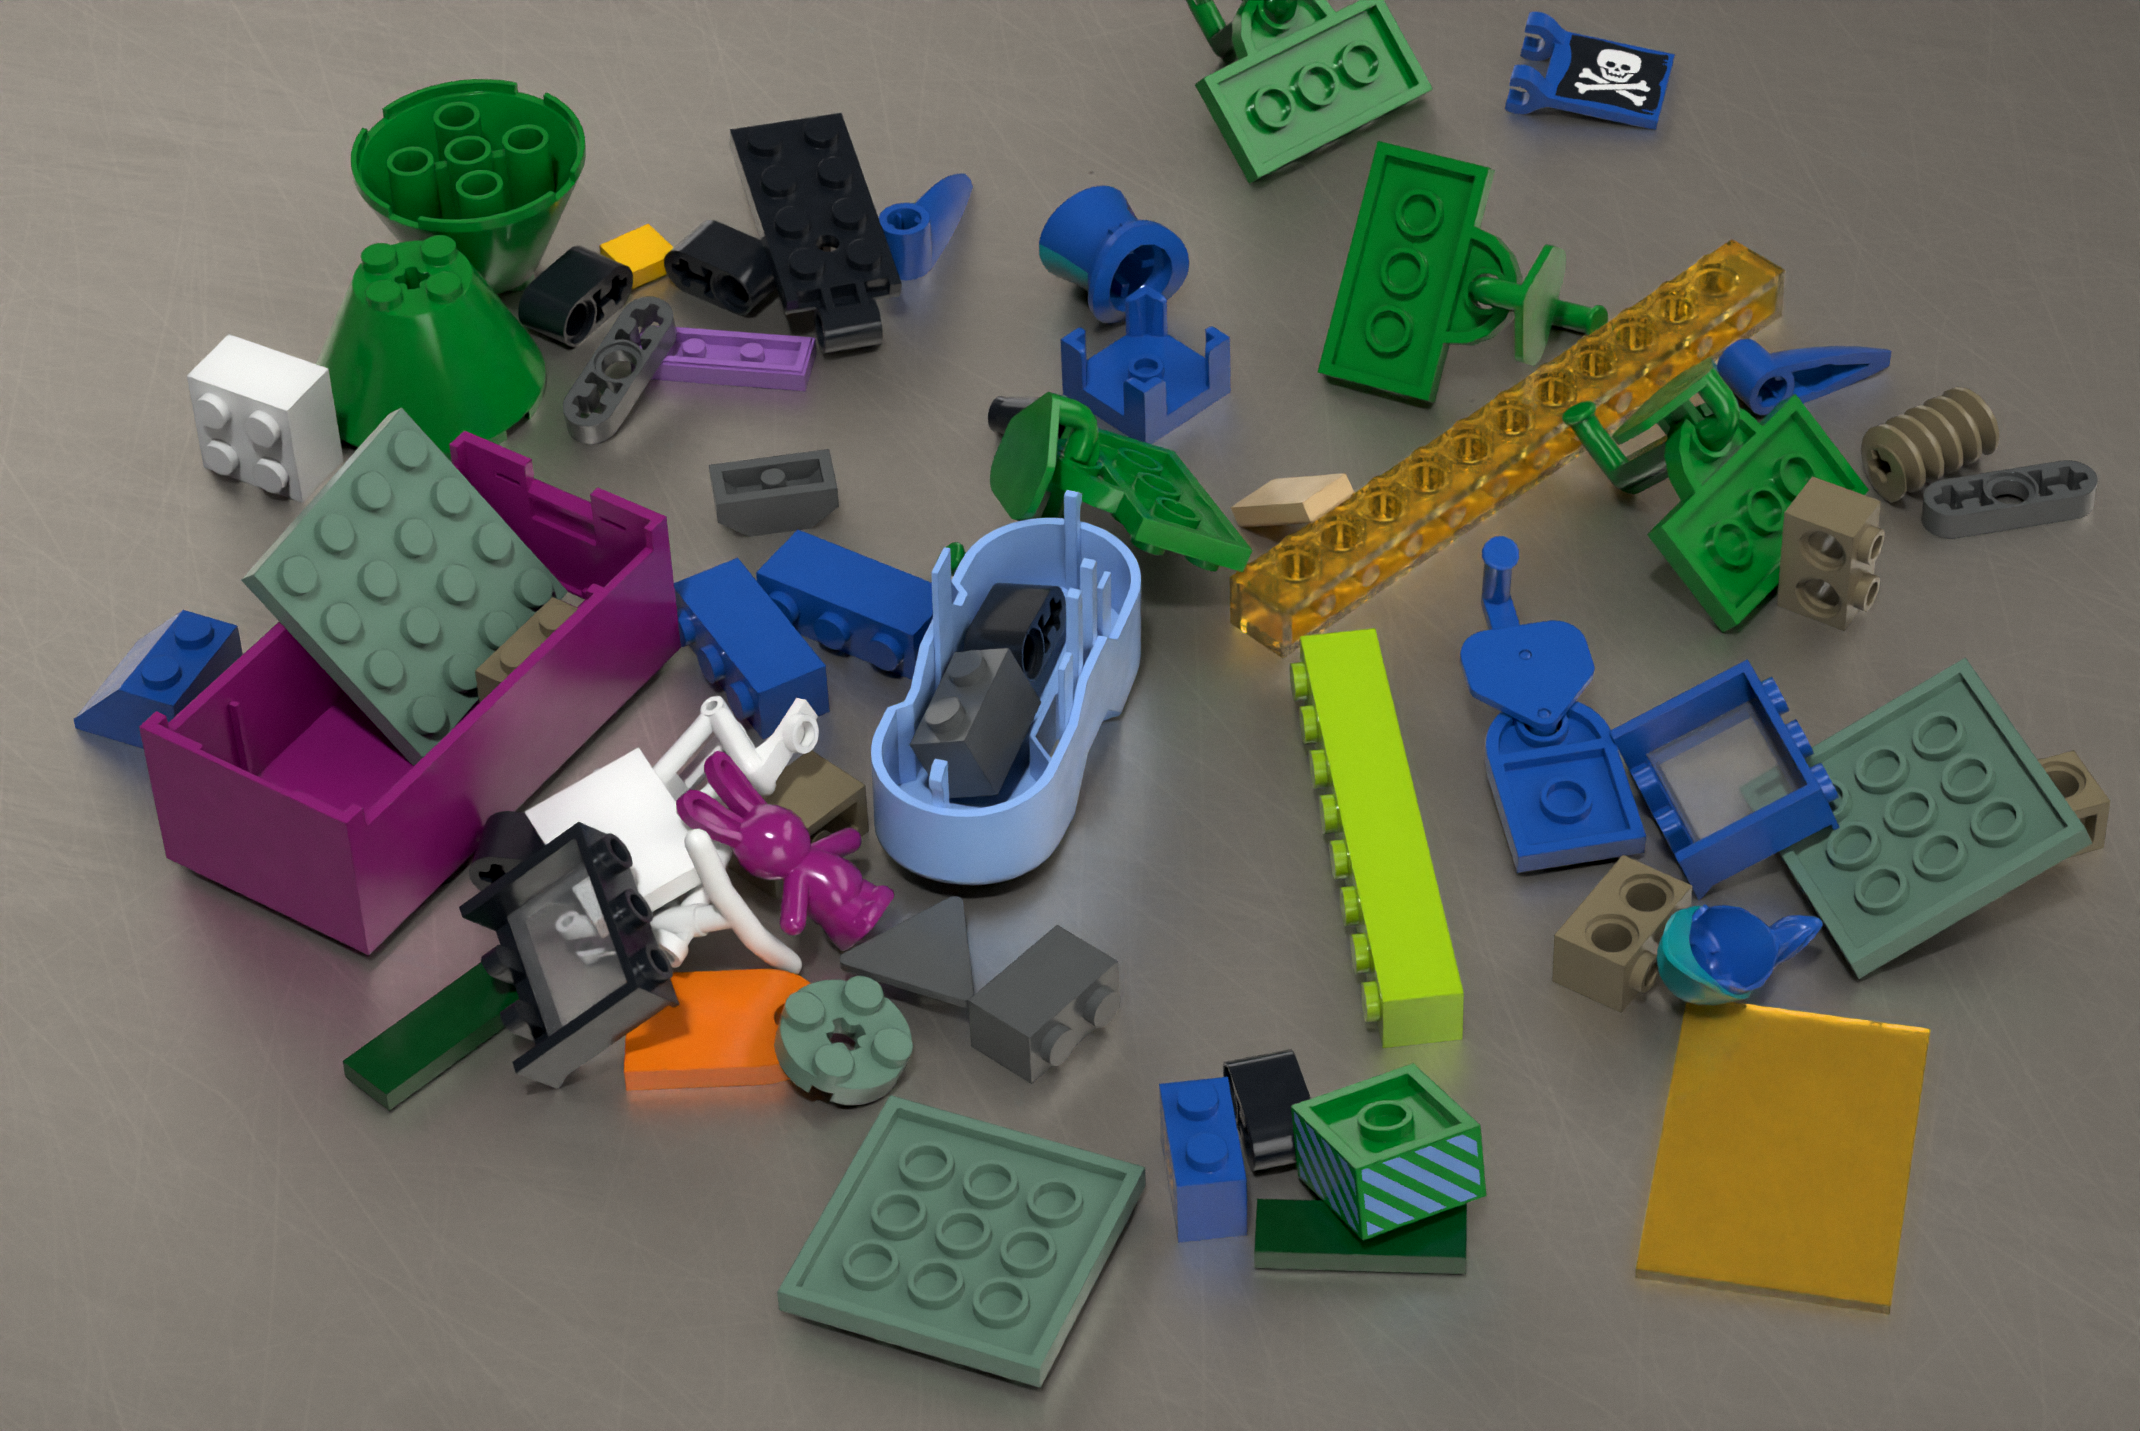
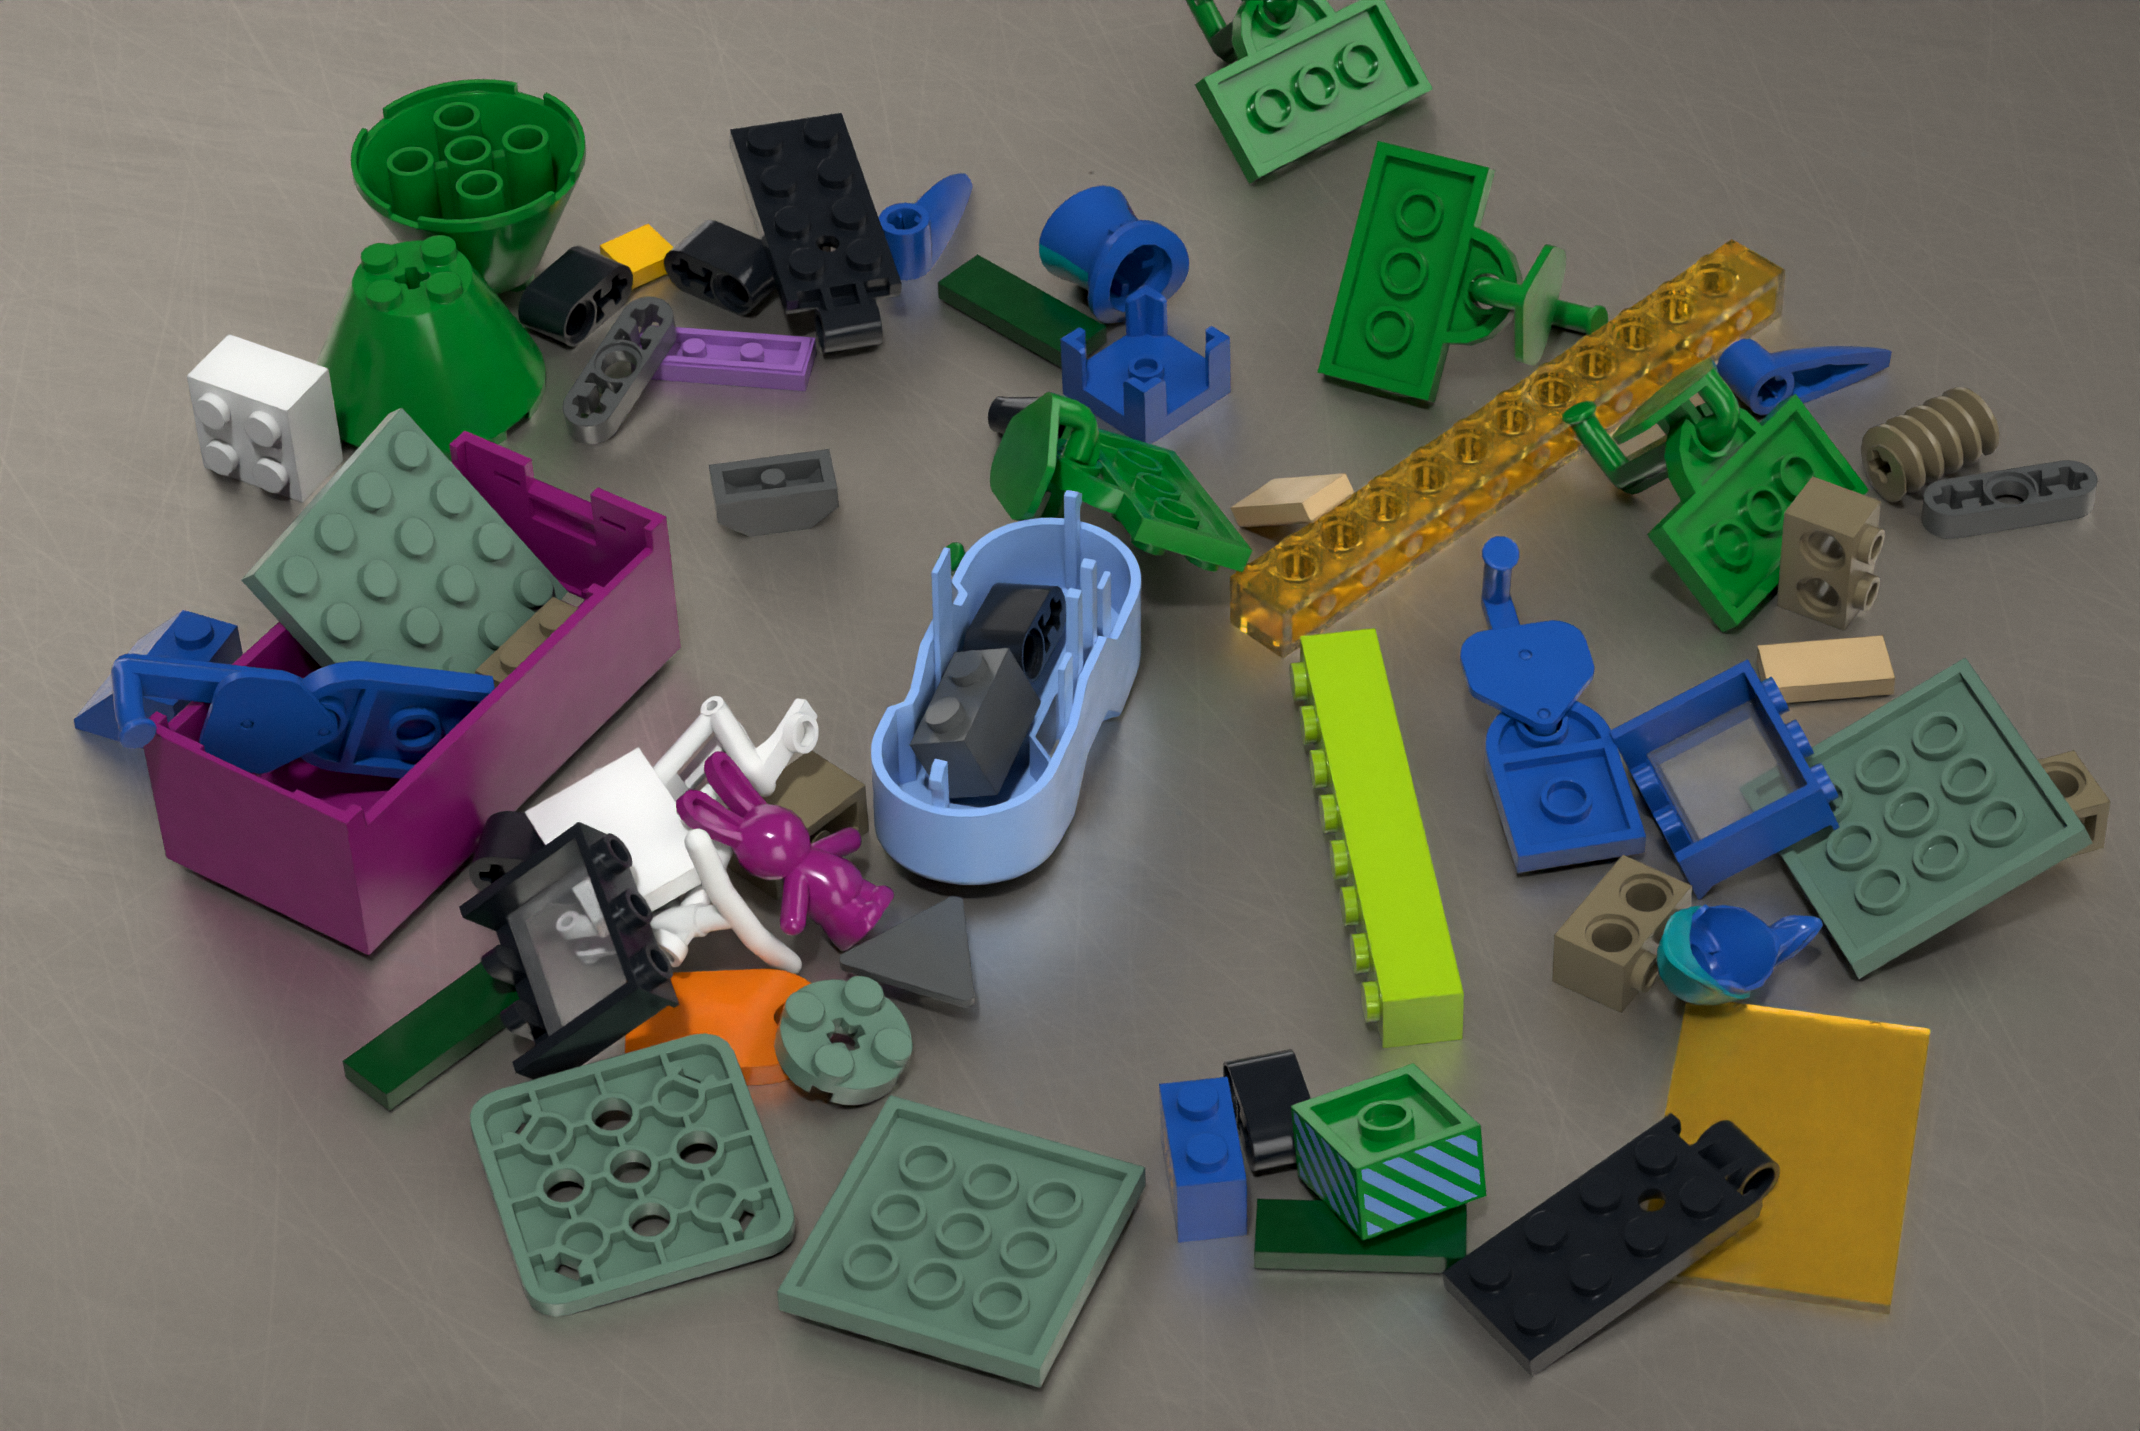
blue brick [674,558,830,739] -> none
blue brick [756,529,933,680] -> none
dark grey brick [968,925,1121,1084] -> none
flag [1505,12,1675,130] -> none
none -> blue plate [111,654,495,779]
none -> sand green piece [470,1033,796,1317]
none -> dark green tile [938,254,1107,368]
none -> black hinge [1442,1113,1780,1377]
none -> tan tile [1756,635,1895,703]

